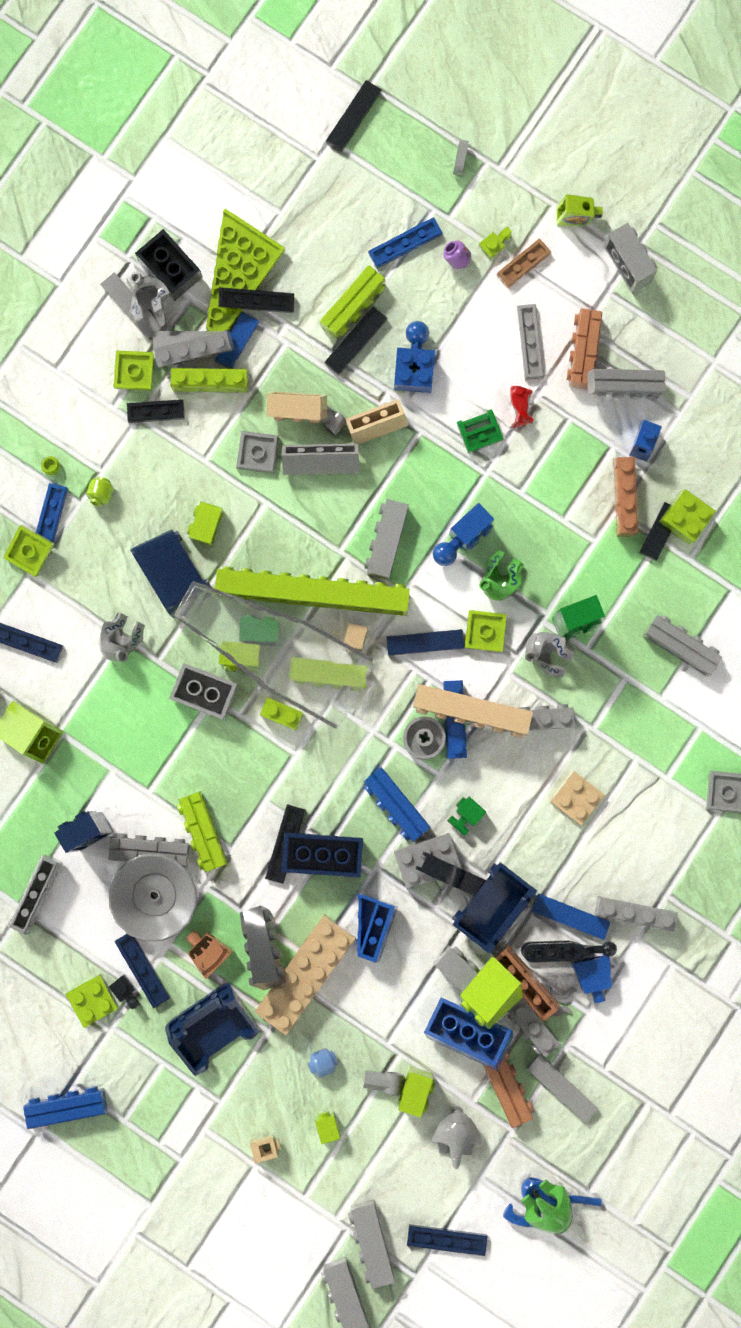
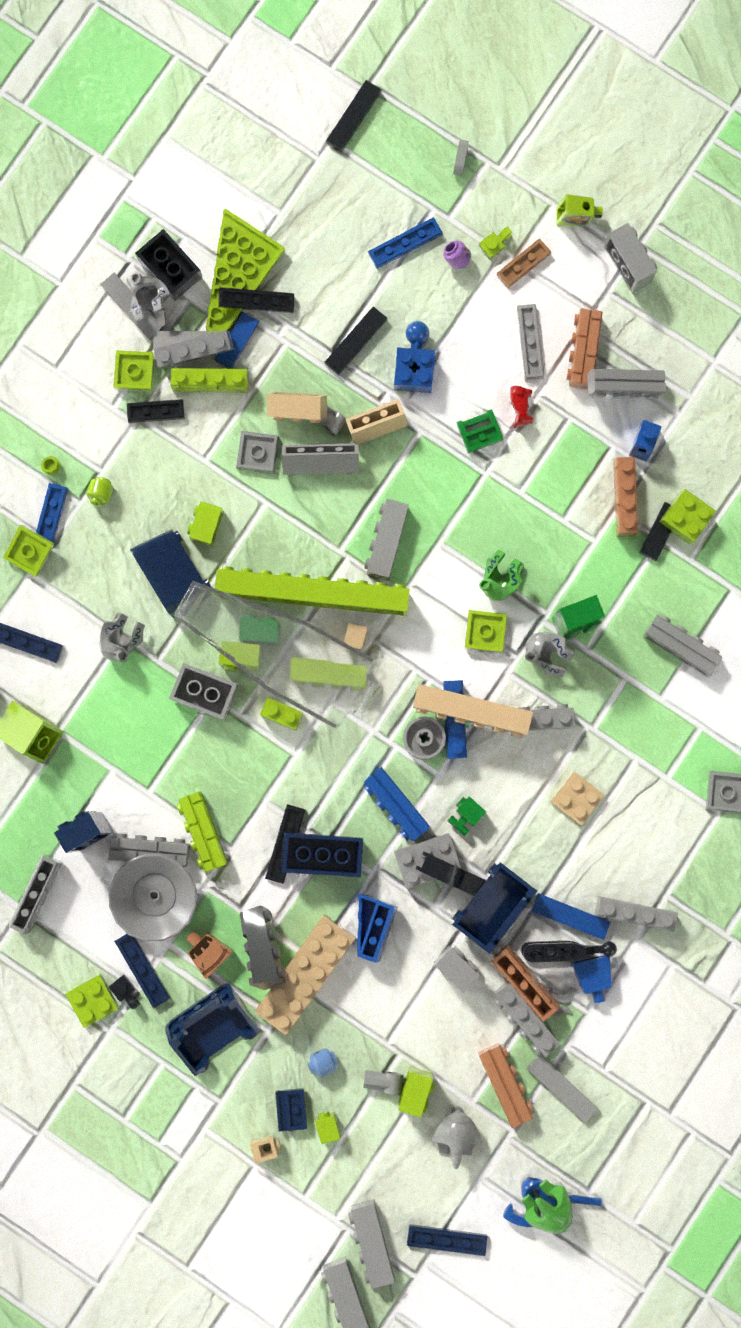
blue brick [23,1086,108,1129] -> none
lime brick [319,265,386,339] -> none
dark blue tile [386,629,464,656] -> none
blue brick [424,997,514,1071] -> none
blue brick [433,503,495,566] -> none
lime slope [460,957,523,1029] -> none
none -> dark blue plate [275,1088,307,1132]

